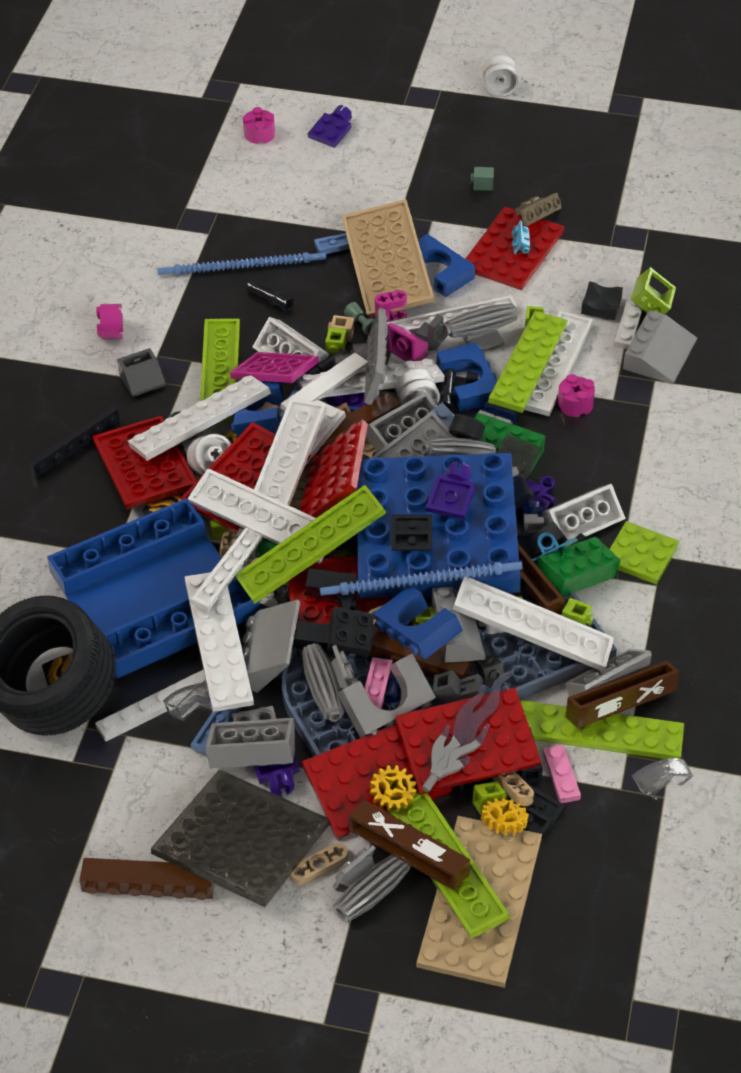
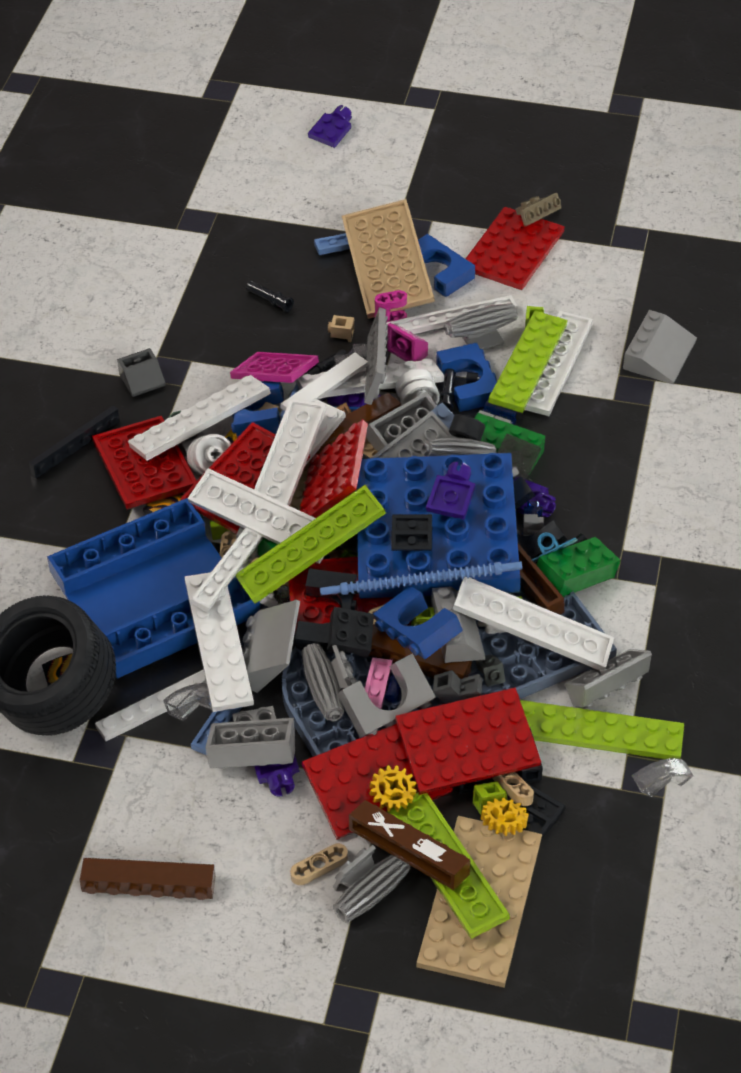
dark pink brick [96,304,123,339] -> none
clear smoke plate [151,769,329,907] -> none
medium blue hose [157,252,326,275] -> none
lime plate [200,319,240,423] -> none
dark pink brick [243,107,275,144] -> none
white slope [253,317,329,362] -> none
lime brick [325,327,347,355] -> none
sand green piece [344,302,374,335] -> none
dark grey brick [416,314,448,350] -> none
piece [422,672,513,792] -> none
sand green brick [470,167,494,191] -> none
white wheel [482,56,519,97] -> none
medium azure hinge [512,220,530,255] -> none
white slope [539,484,625,542] -> none
dark purple hinge [540,476,555,492] -> none
bright pink plate [543,744,581,803] -> none
dark pink brick [557,374,595,417] -> none
lime brick [562,598,594,626] -> none
reddish brown brick [565,660,679,729] -> none
black brick [581,281,623,320] -> none
lime plate [609,521,679,585] -> none
white plate [614,296,643,349] -> none
lime piece [631,267,676,314] -> none

